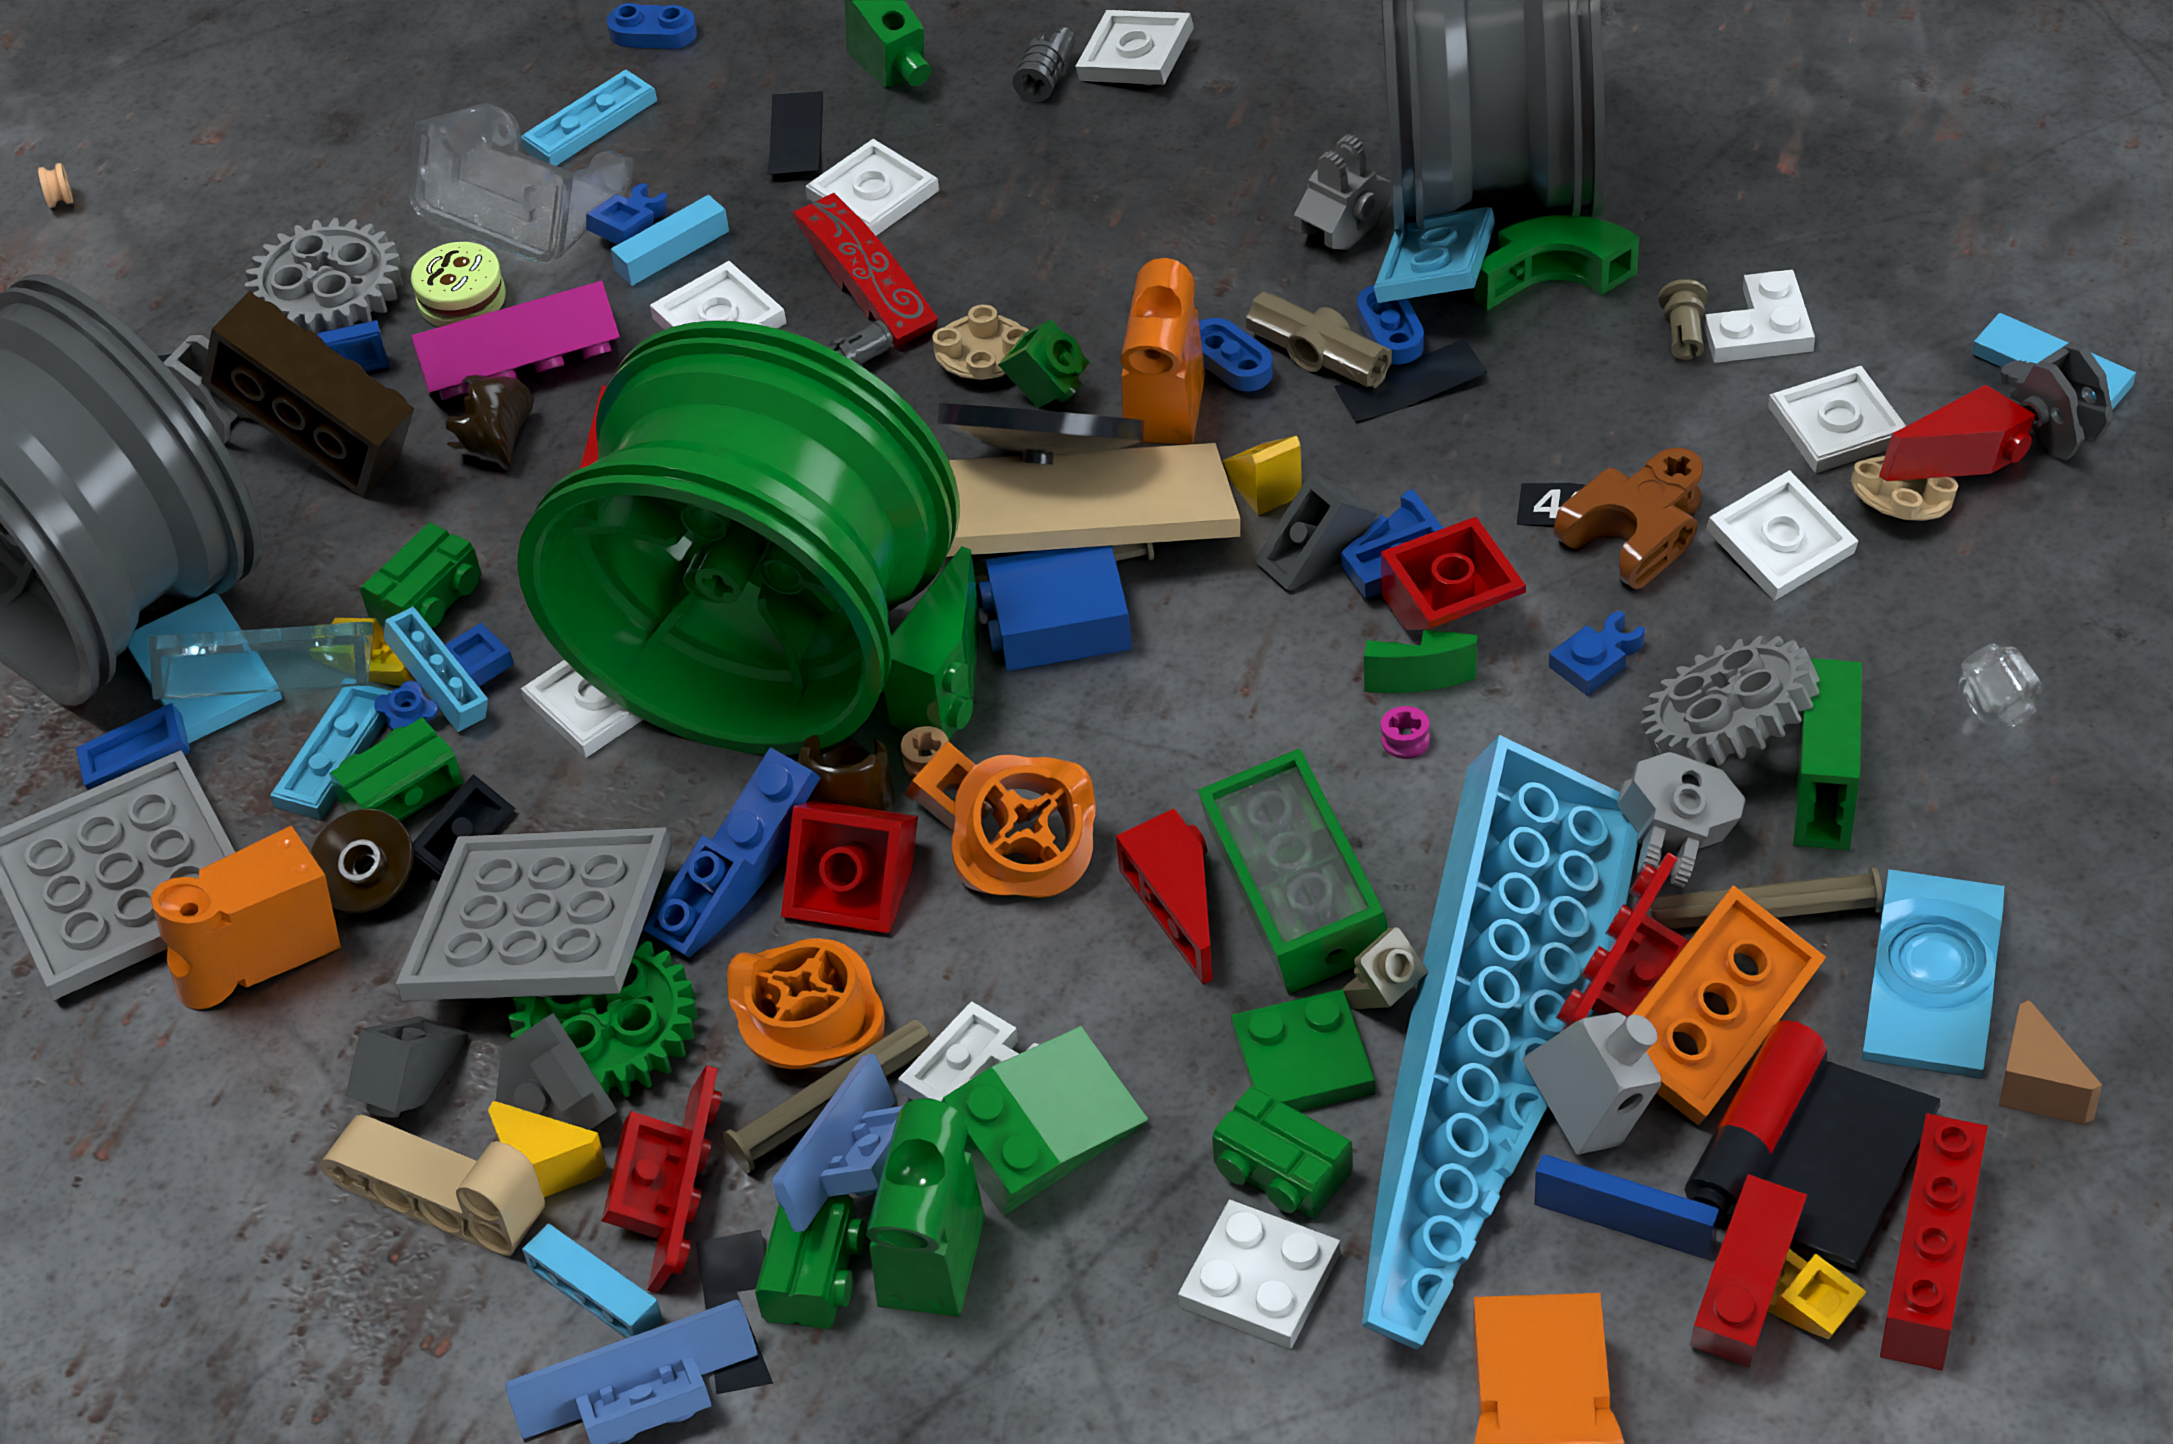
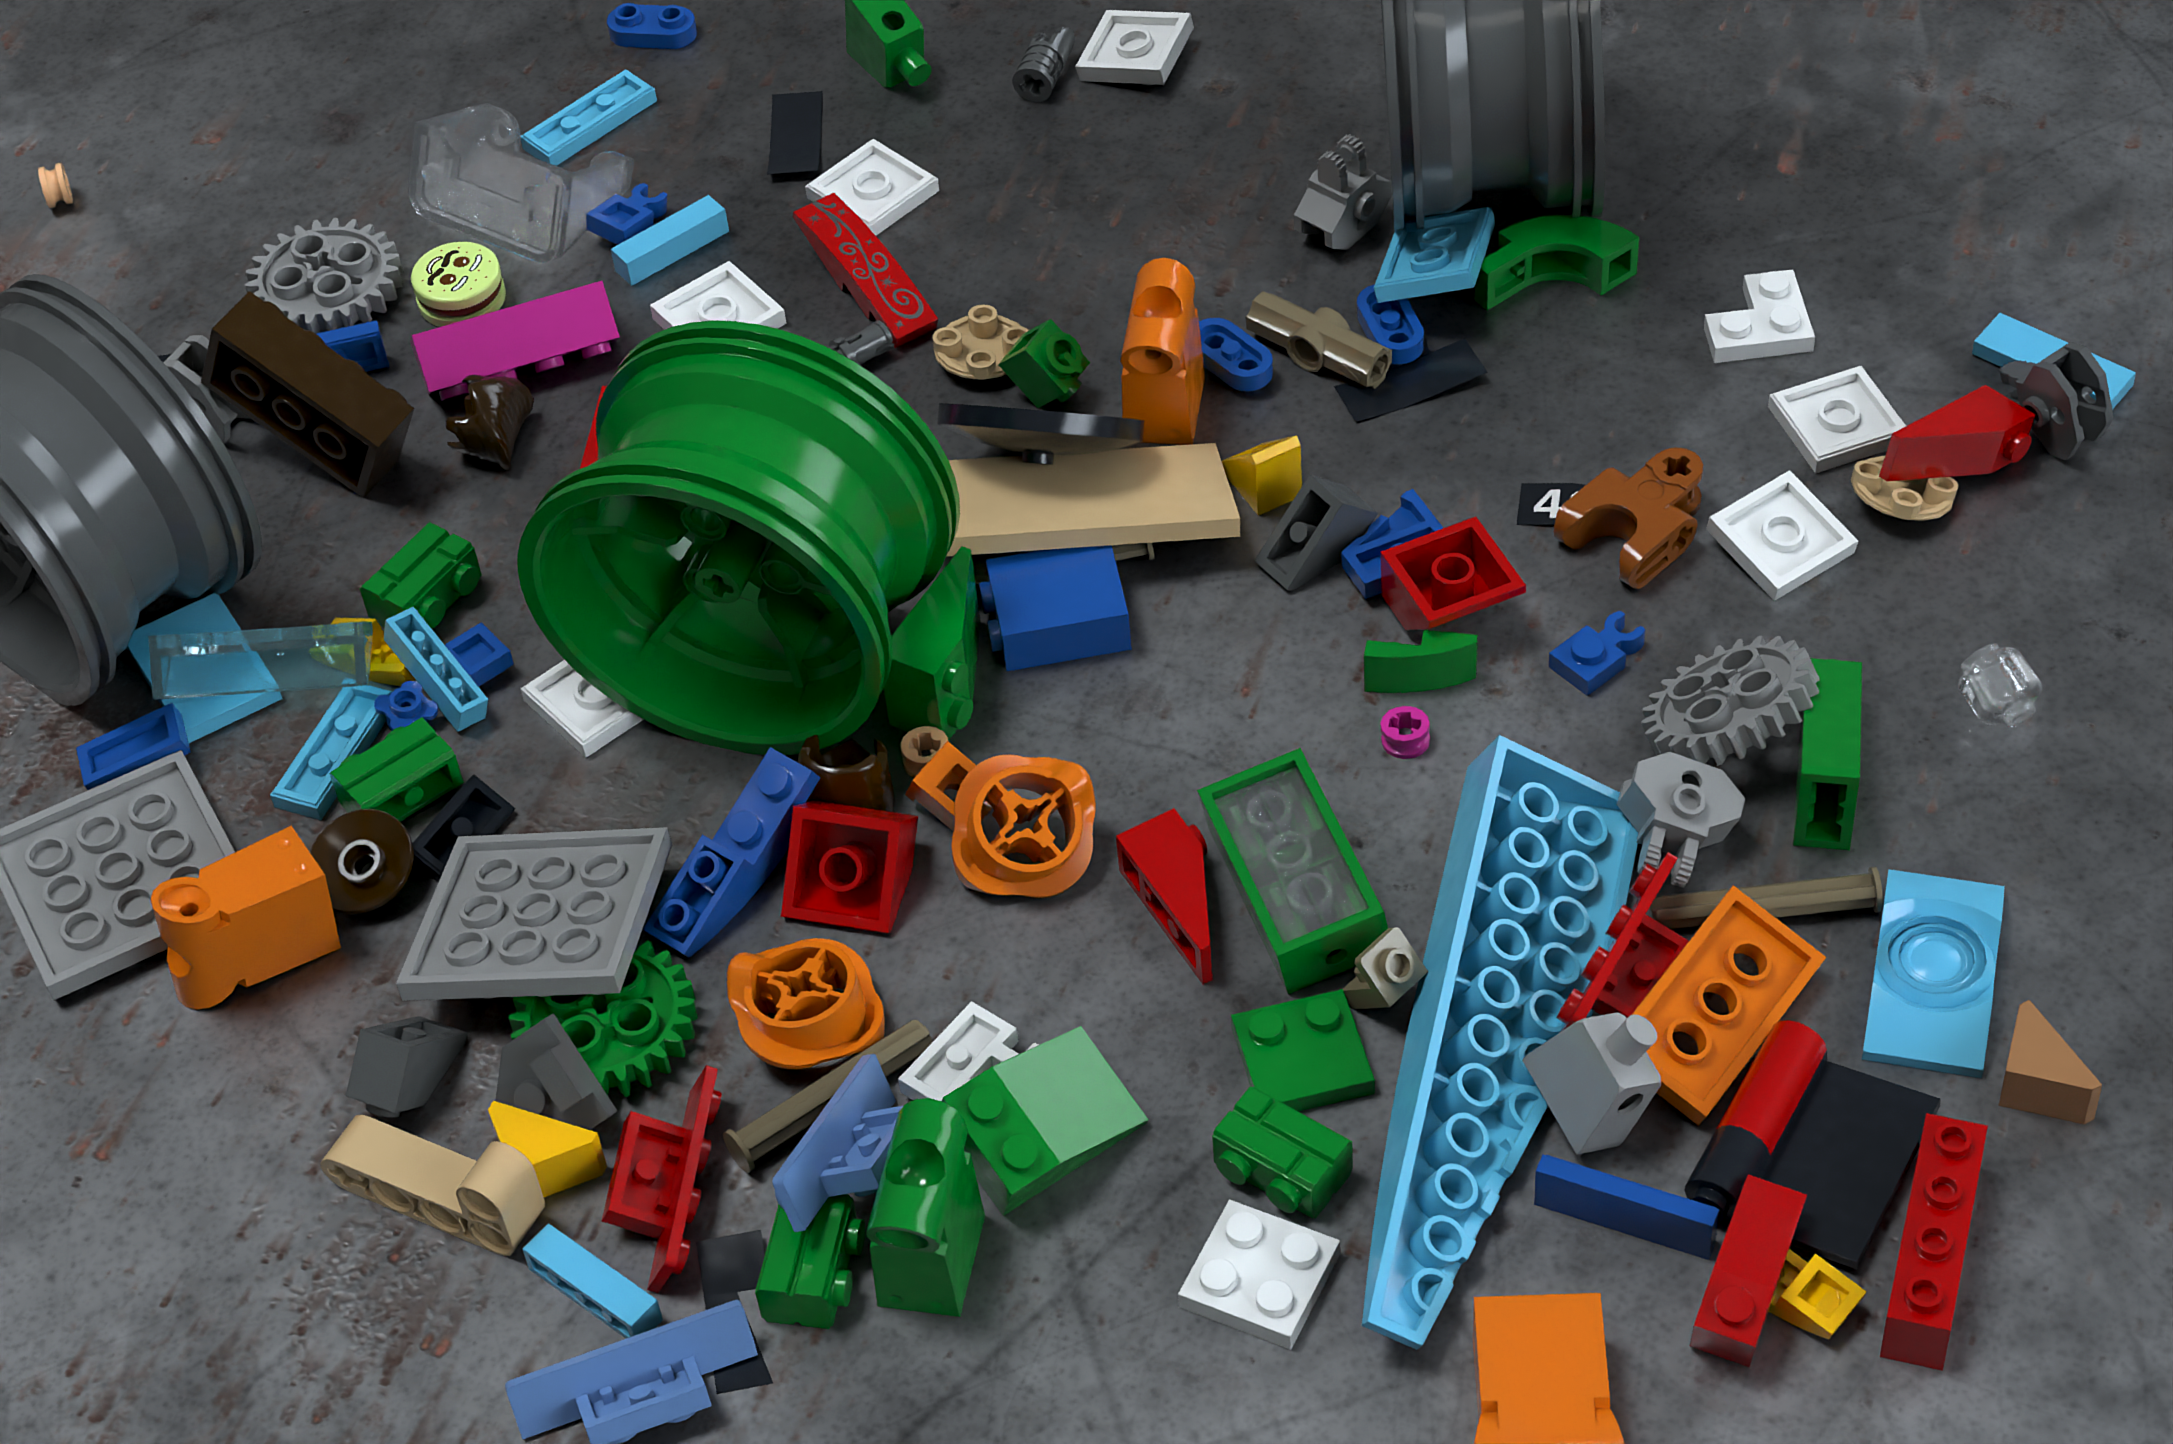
dark tan pin [1658,279,1708,360] -> none

